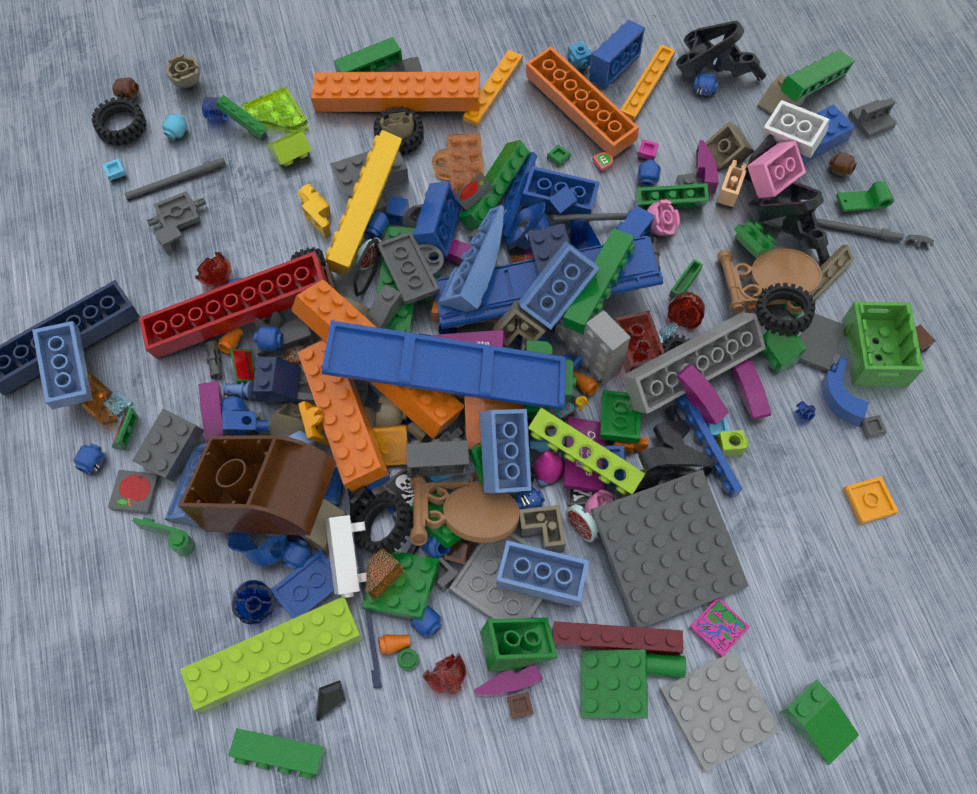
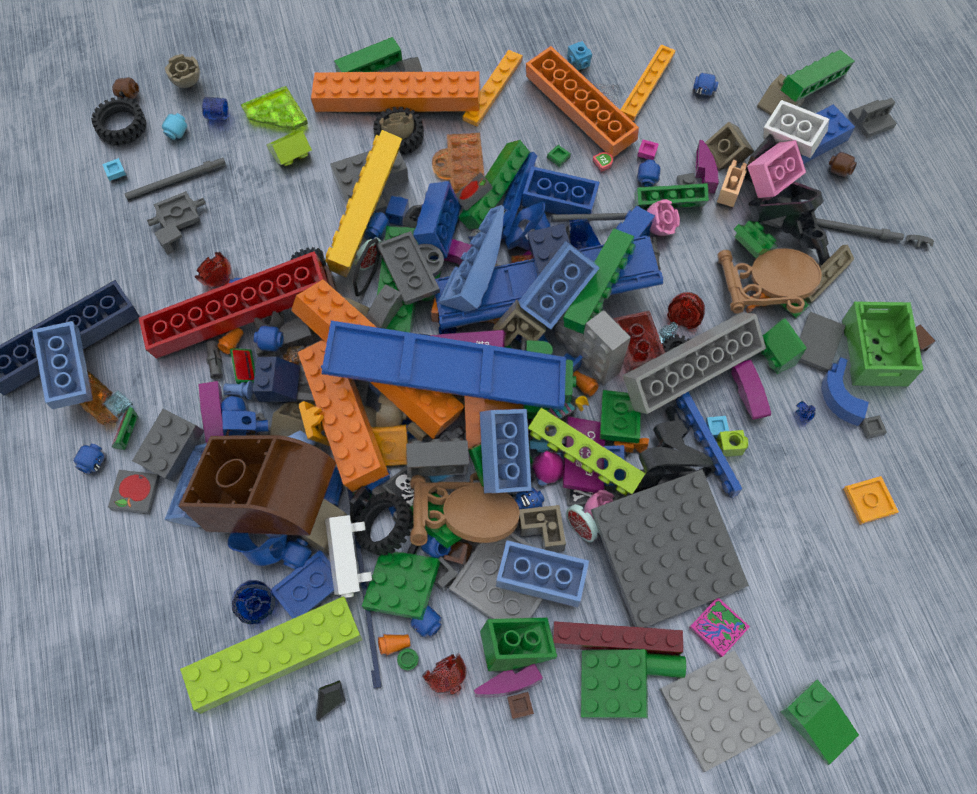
green door [132,517,195,556] -> none
green piece [215,95,267,139] -> none
green brick [228,728,326,779] -> none
yellow plate [298,184,331,238] -> none
clear orange slope [366,548,404,602] -> none
blue brick [549,186,578,215] -> none
blue brick [589,20,645,89] -> none
green piece [669,259,703,302] -> none
black connector [676,21,767,81] -> none
magenta slope [677,364,729,425] -> none
black tyre [756,283,816,336] -> none
green door [836,181,894,212] -> none

